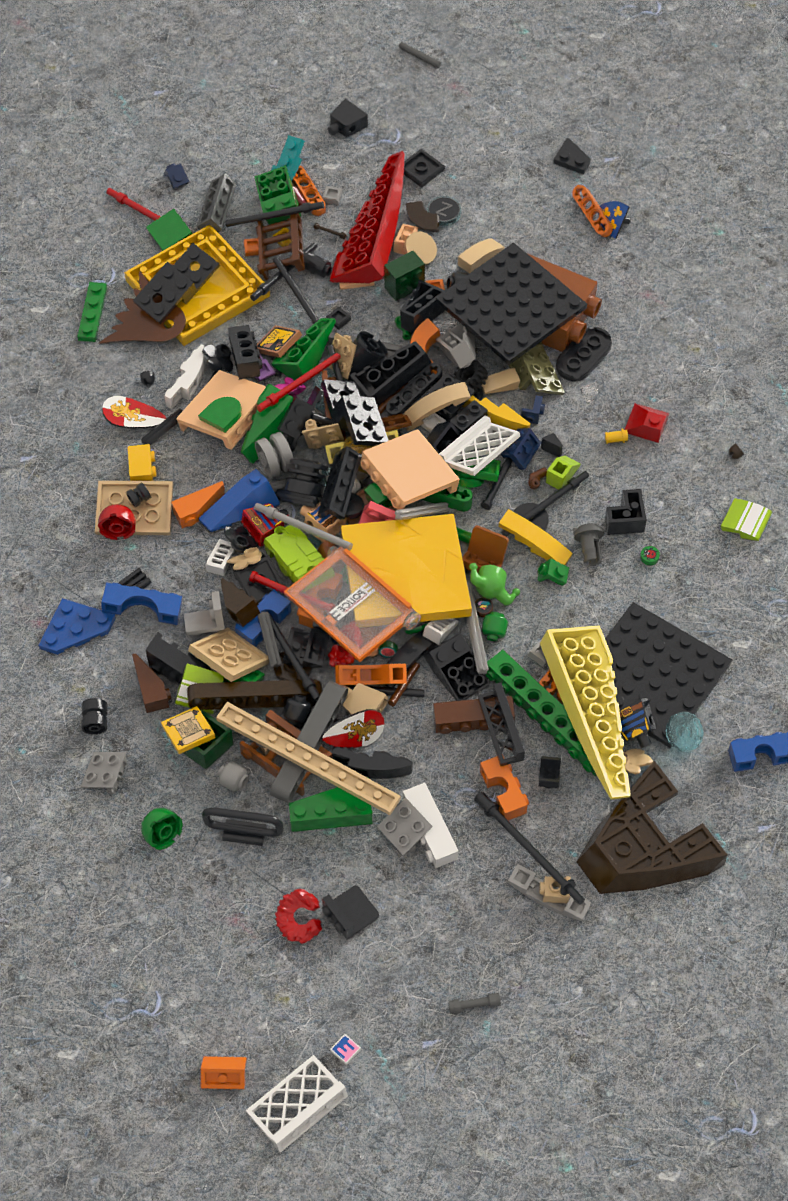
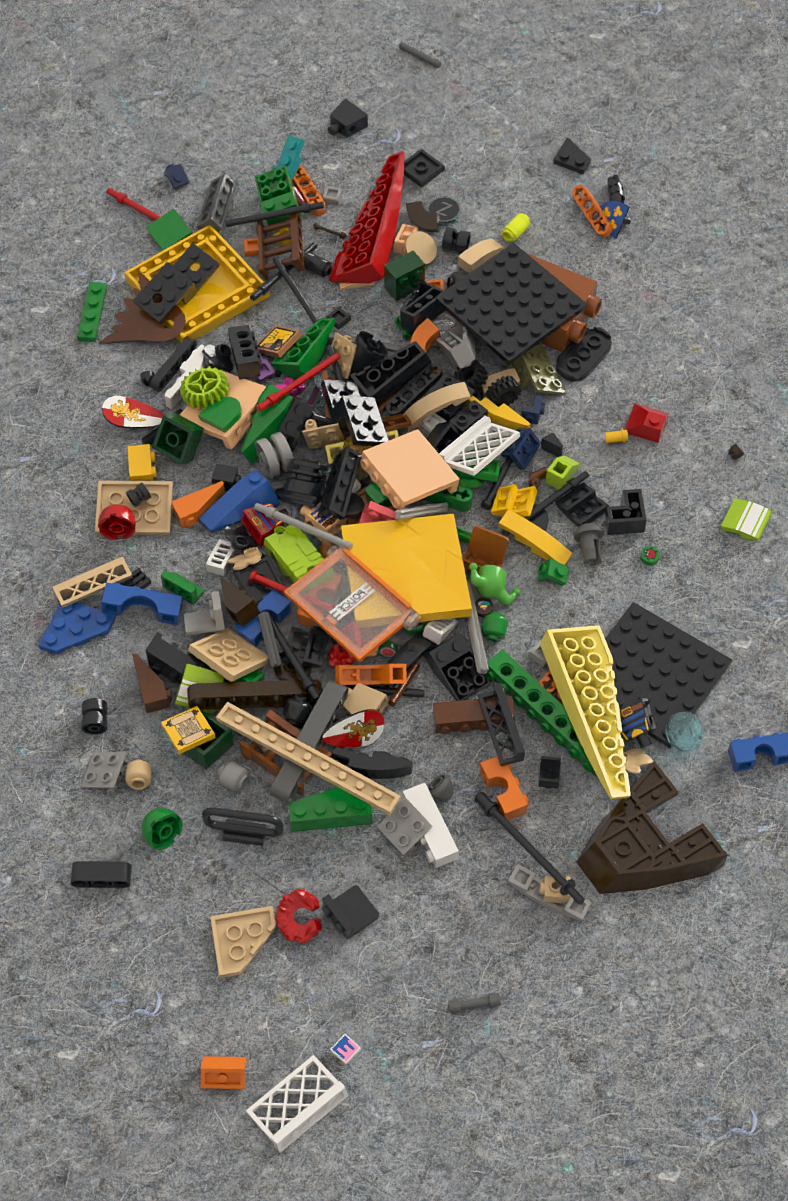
none -> tan fence [52,556,132,608]
none -> black beam [70,861,132,888]
none -> tan head [125,760,152,790]
none -> black beam [150,337,197,392]
none -> dark green brick [152,412,204,464]
none -> green bracket [161,570,204,605]
none -> lime gear [180,366,229,410]
none -> tan plate [210,906,276,978]
none -> black brick [212,464,241,491]
none -> dark grey cone [428,775,454,801]
none -> black wheel [442,227,471,253]
none -> black tyre [486,375,522,407]
none -> yellow slope [491,484,538,517]
none -> neon yellow head [502,213,530,242]
none -> black slope [555,483,609,527]
none -> black hinge [608,174,625,204]

